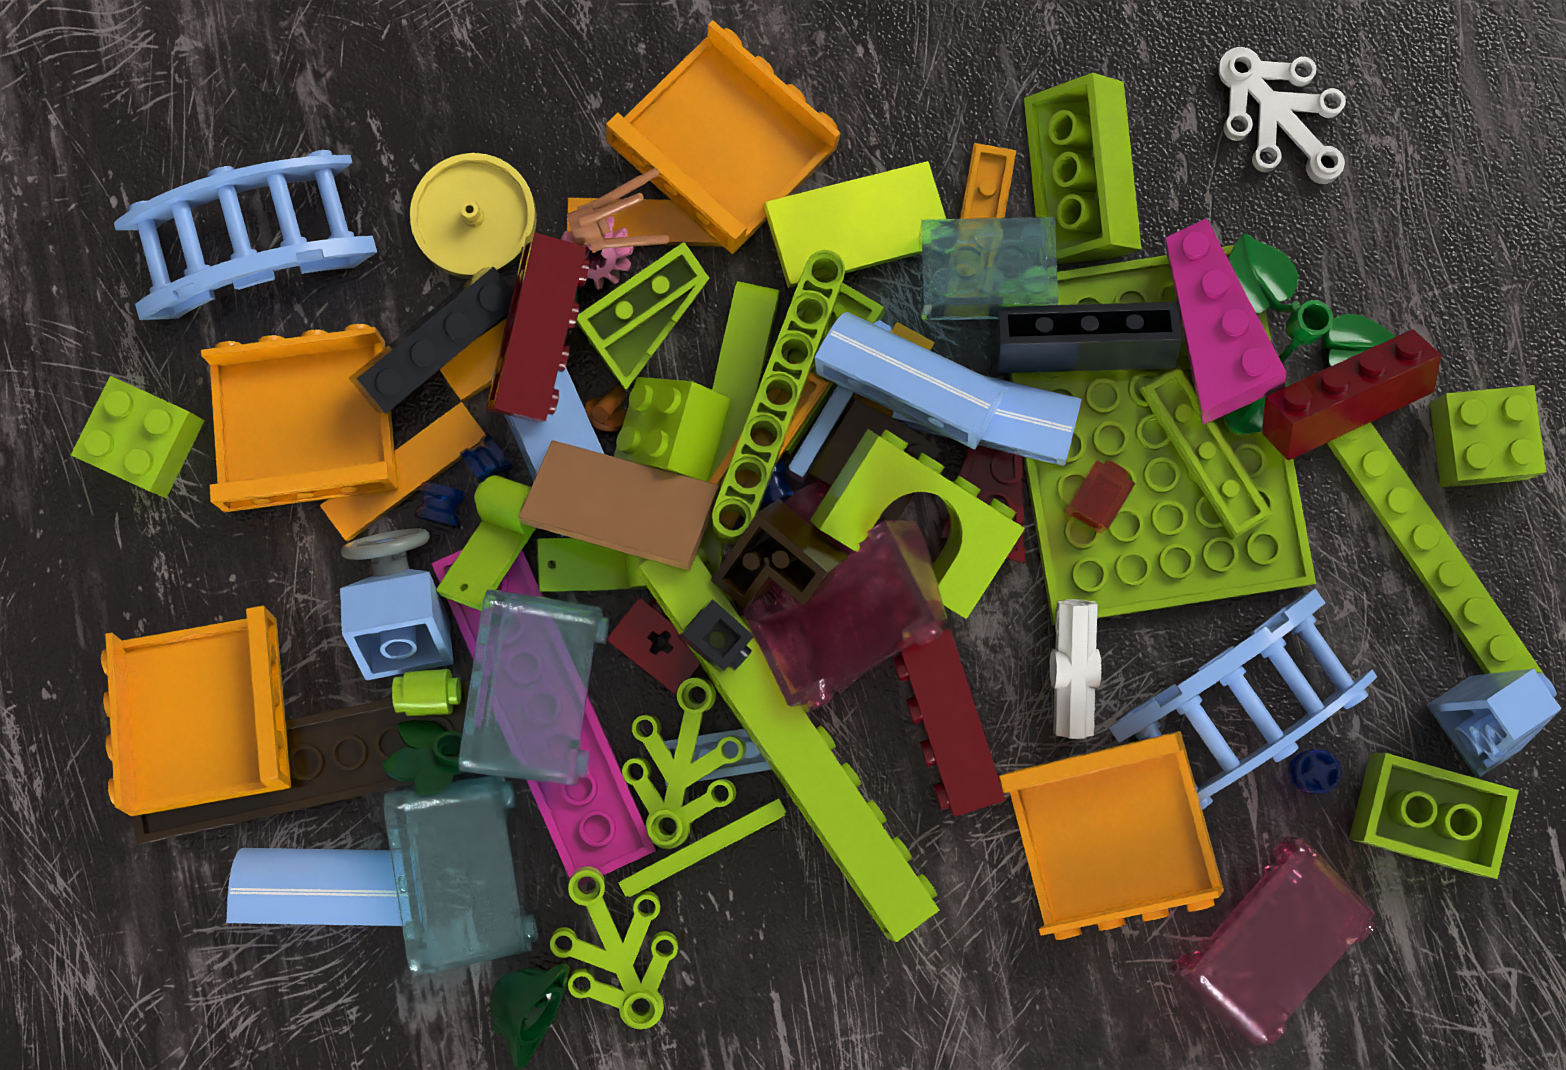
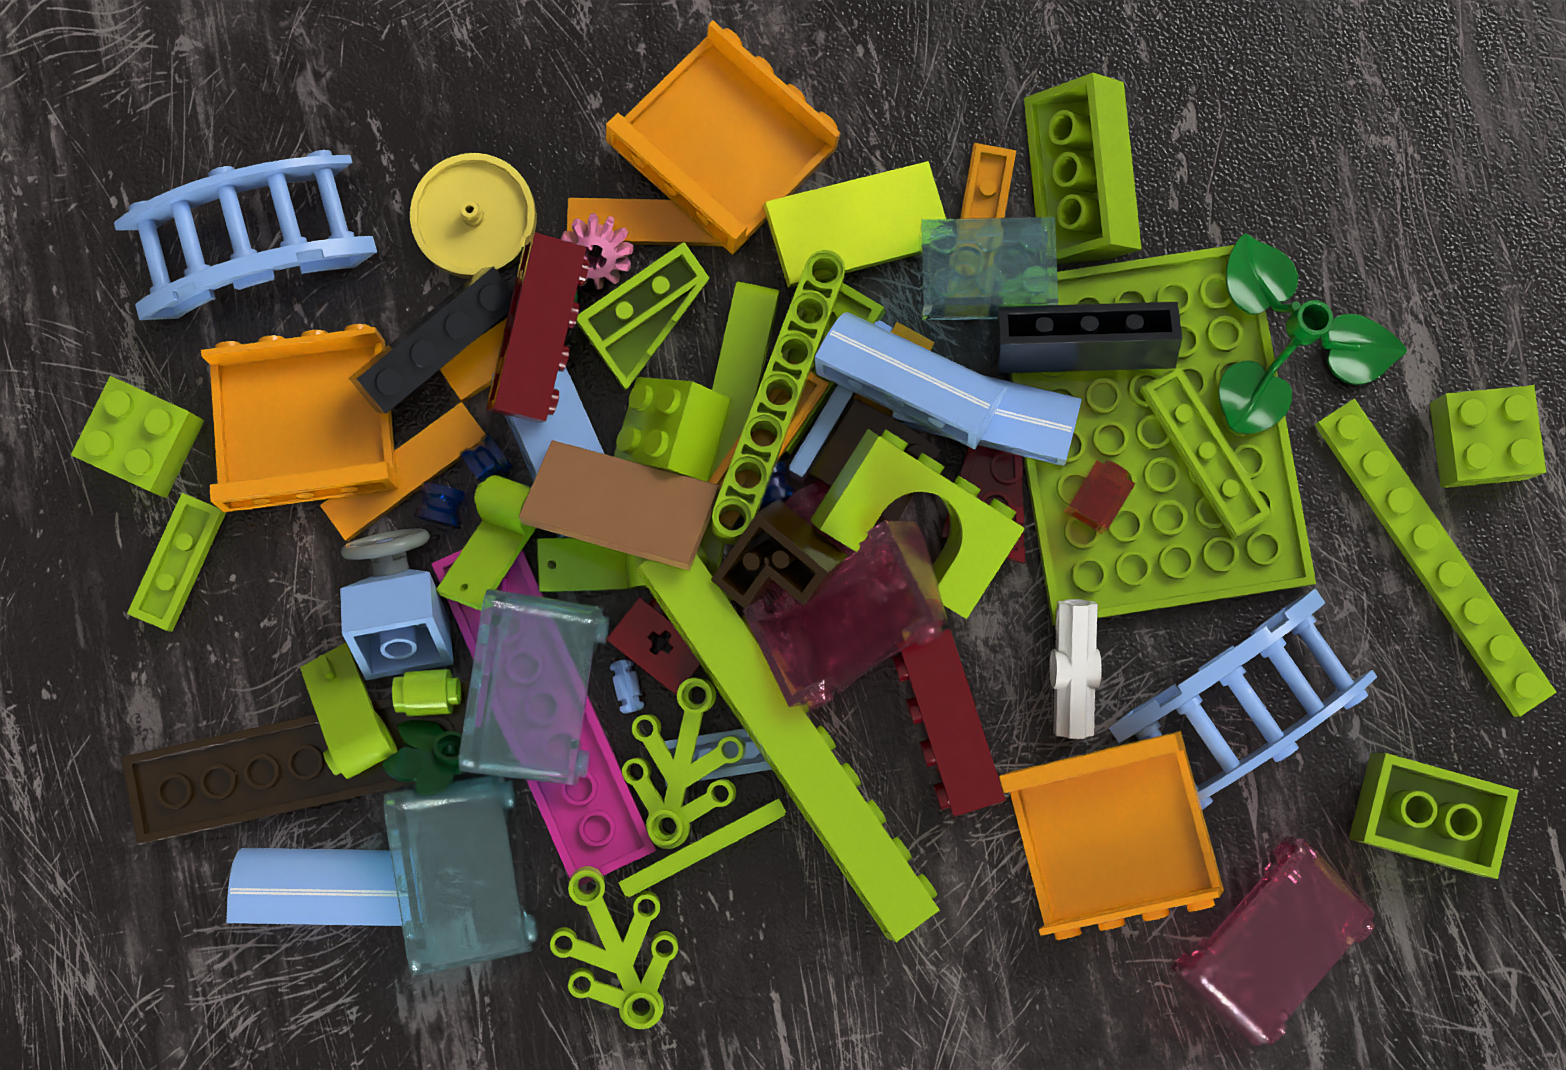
light orange panel [101,606,291,816] -> none
dark green hat [490,963,570,1070] -> none
nougat plant [567,168,670,253] -> none
dark orange plate [584,385,627,432] -> none
black brick [678,599,754,673] -> none
dark pink wedge [1166,218,1287,425] -> none
white plant [1218,47,1346,184] -> none
dark red brick [1262,329,1441,460] -> none
clear blue wheel [1289,749,1342,794] -> none
light blue wedge [1427,668,1561,779] -> none
none -> lime plate [127,493,226,632]
none -> lime door [300,643,397,779]
none -> light blue piece [610,659,644,714]

